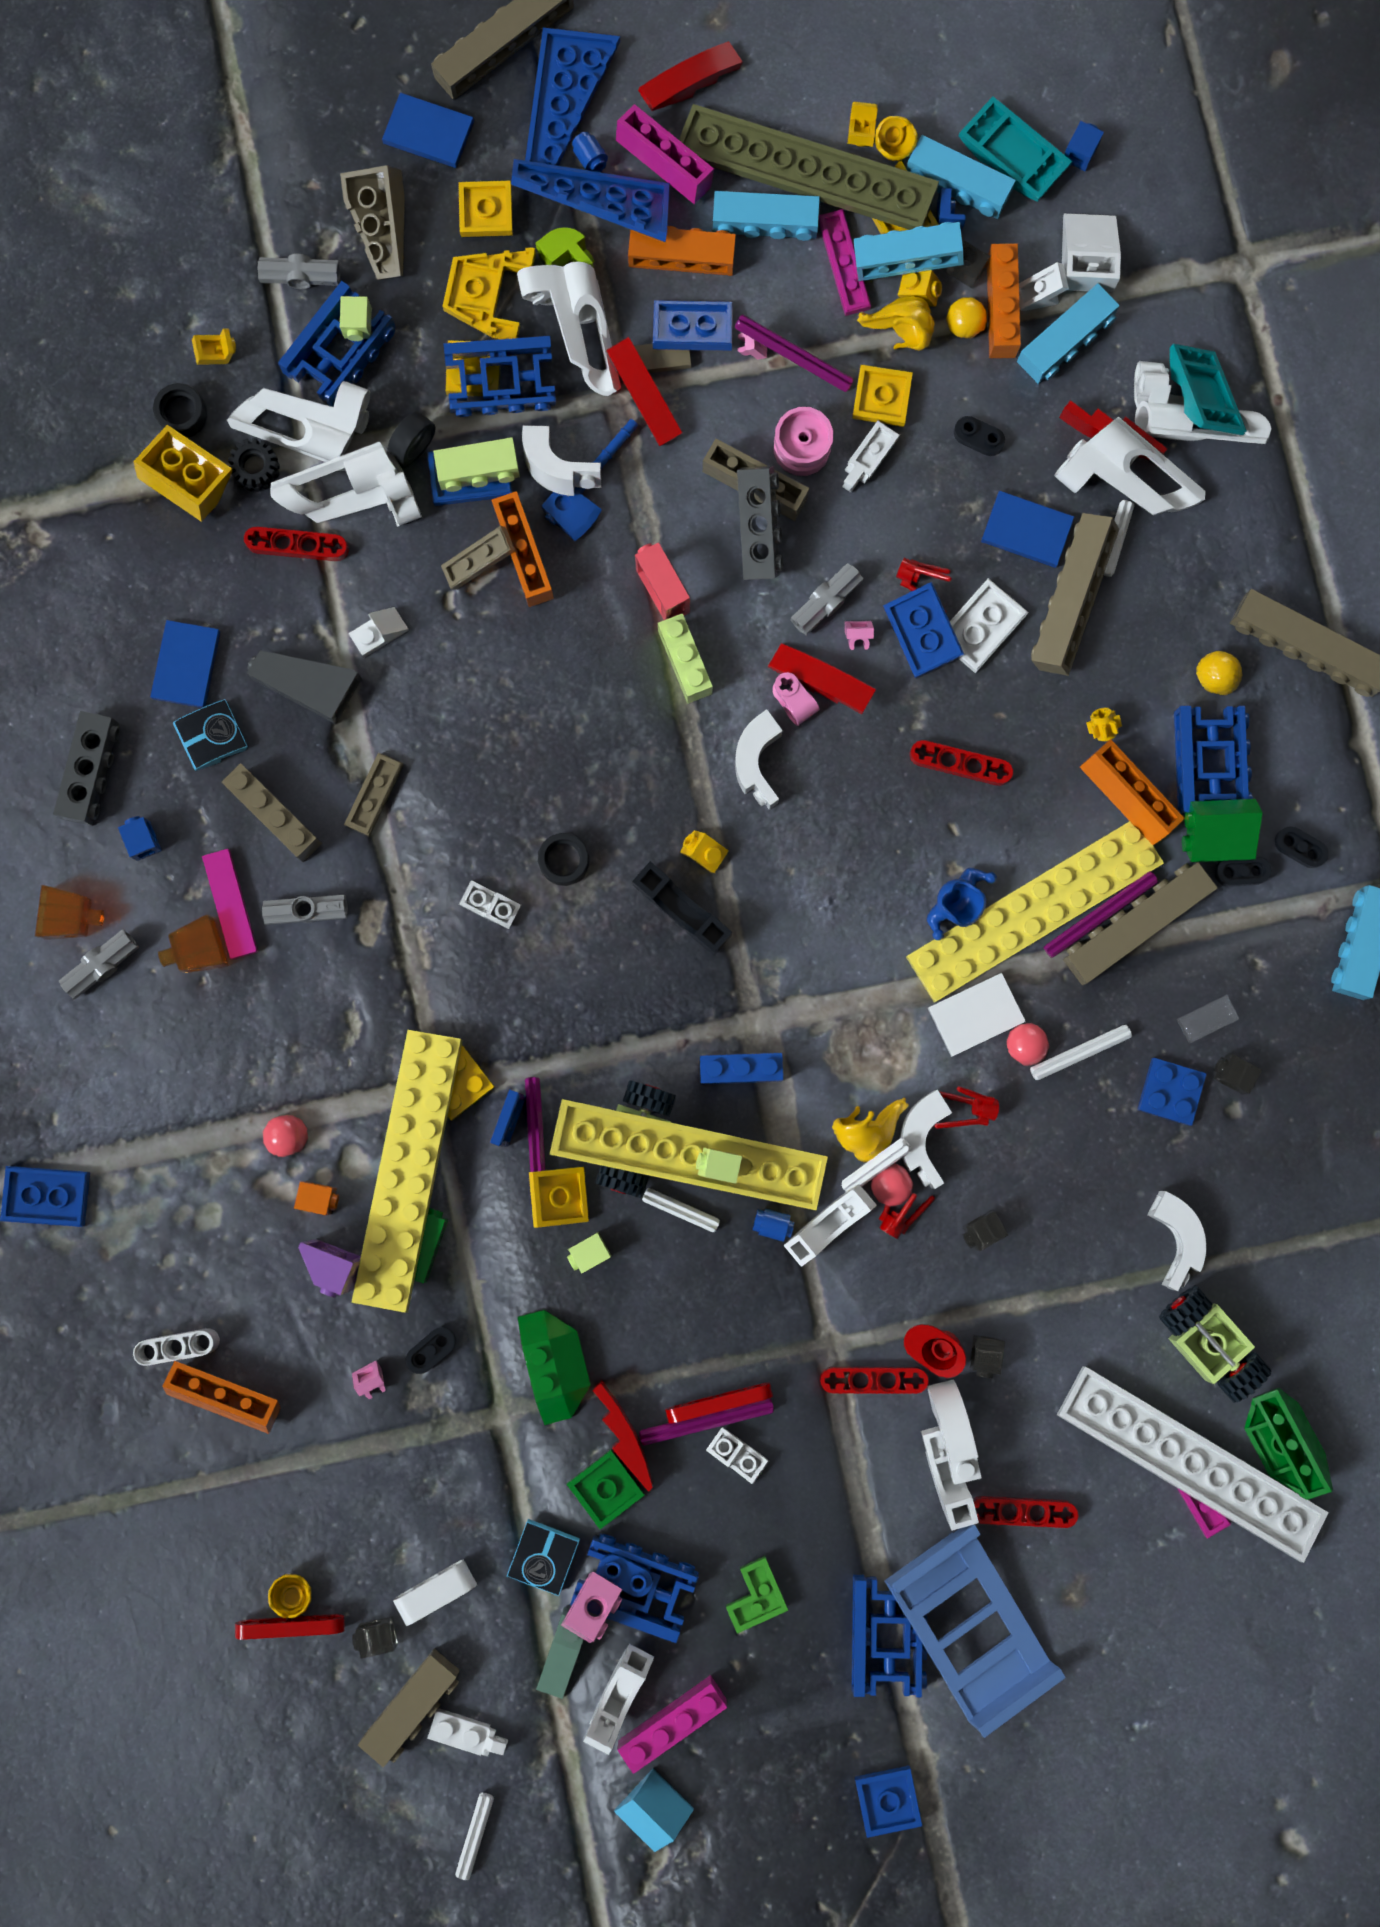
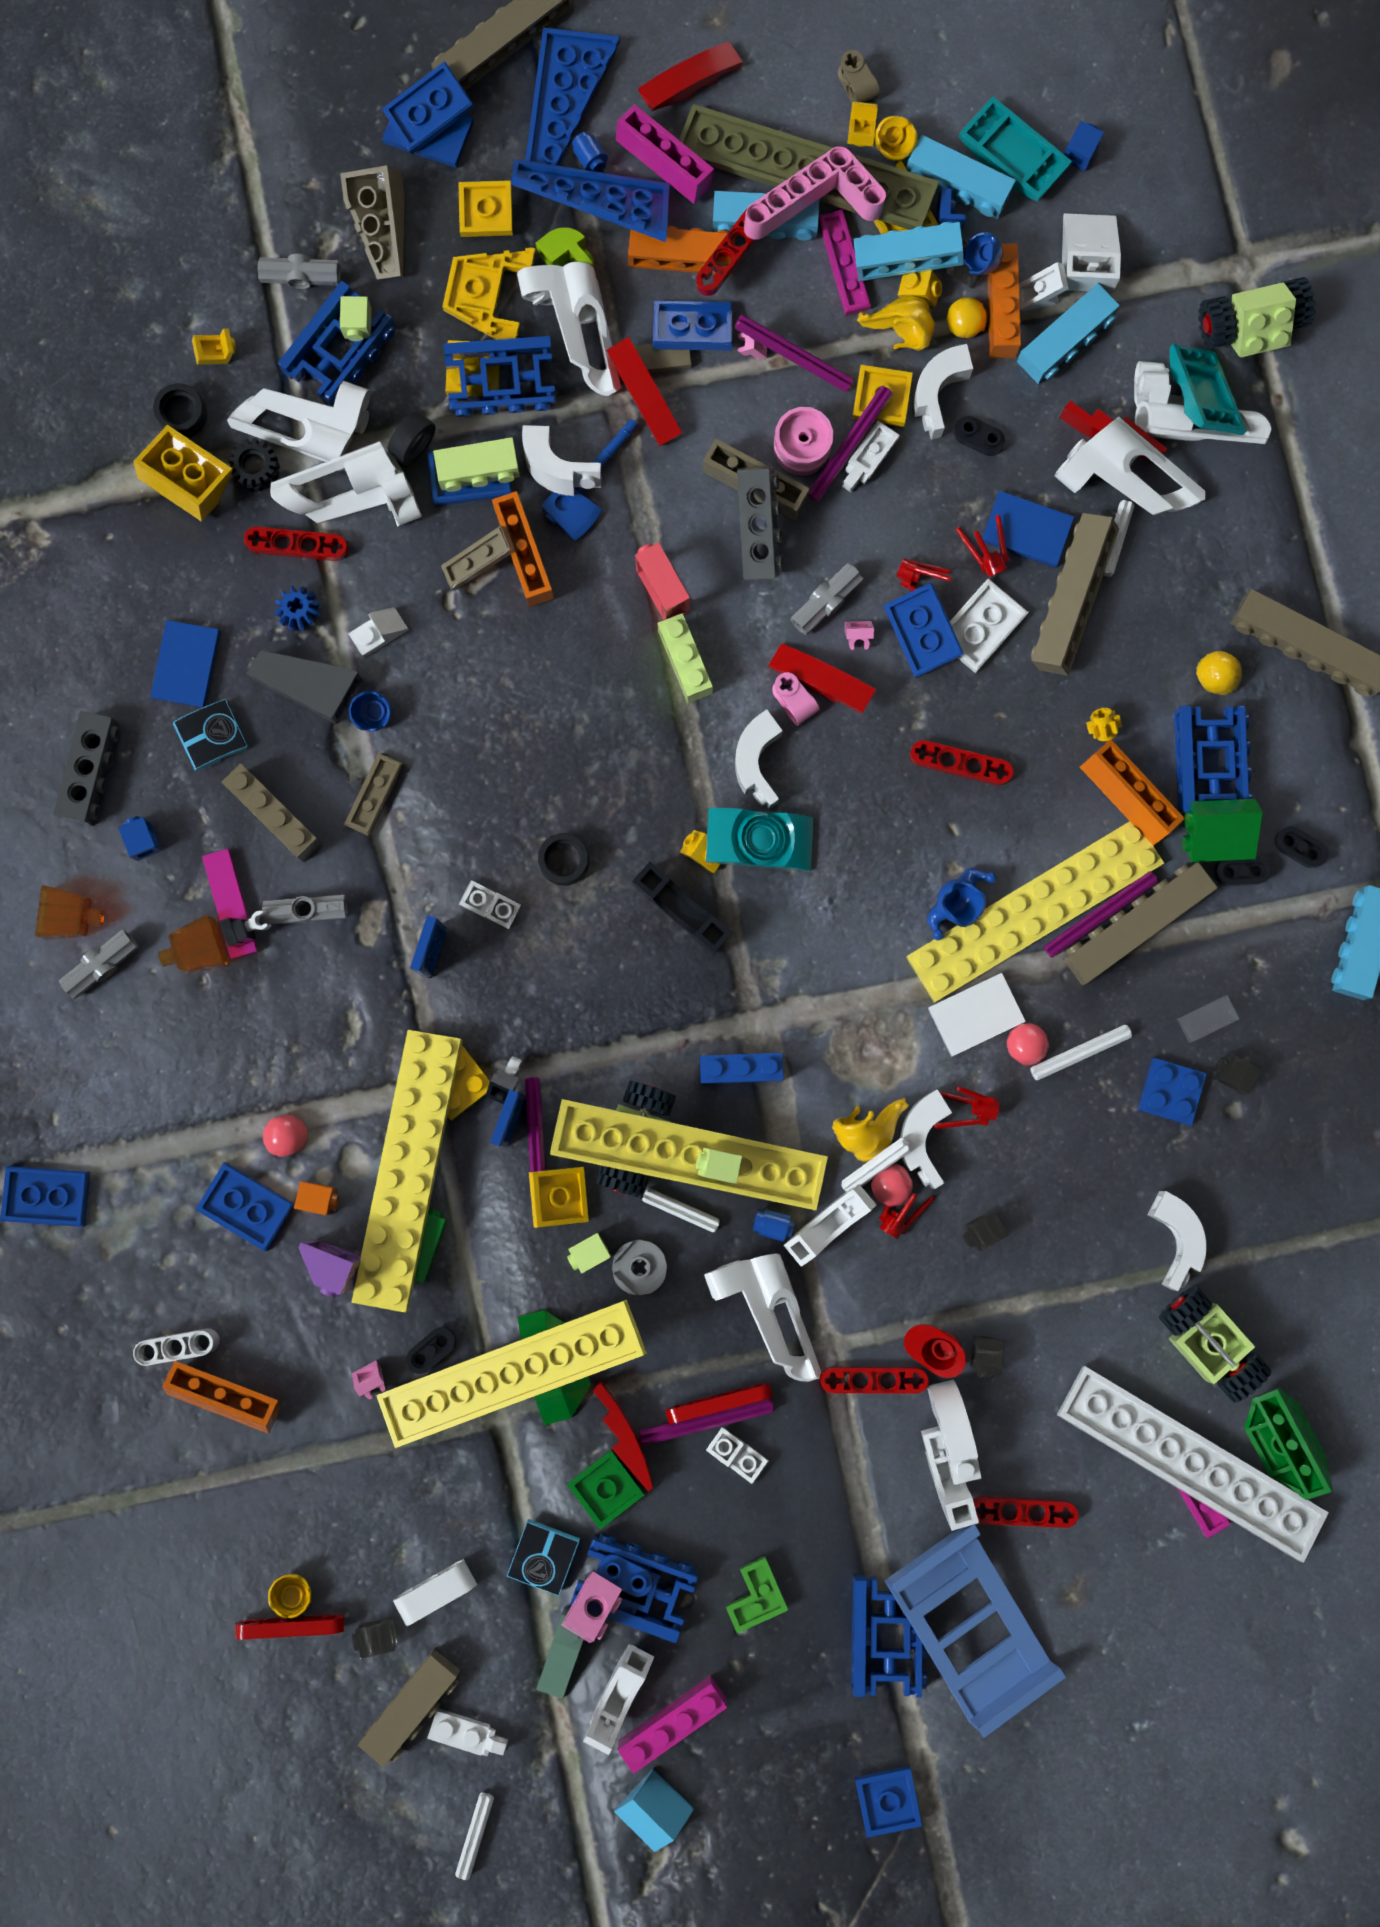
none -> blue tile [195,1162,295,1252]
none -> black piece [219,911,271,948]
none -> blue gear [275,586,321,632]
none -> blue hair [348,691,392,731]
none -> light yellow plate [376,1300,647,1448]
none -> blue tile [382,61,475,154]
none -> blue tile [410,915,447,978]
none -> black piece [486,1056,522,1105]
none -> light grey plate [612,1239,667,1295]
none -> red beam [696,209,760,296]
none -> white panel [704,1254,821,1382]
none -> teal slope [705,808,813,871]
none -> bright pink beam [744,146,886,240]
none -> magenta axle [808,386,893,502]
none -> dark tan piece [837,50,880,104]
none -> white arch [913,344,973,440]
none -> red plant [956,515,1010,578]
none -> blue hair [964,232,1003,275]
none -> brick [1198,277,1316,358]

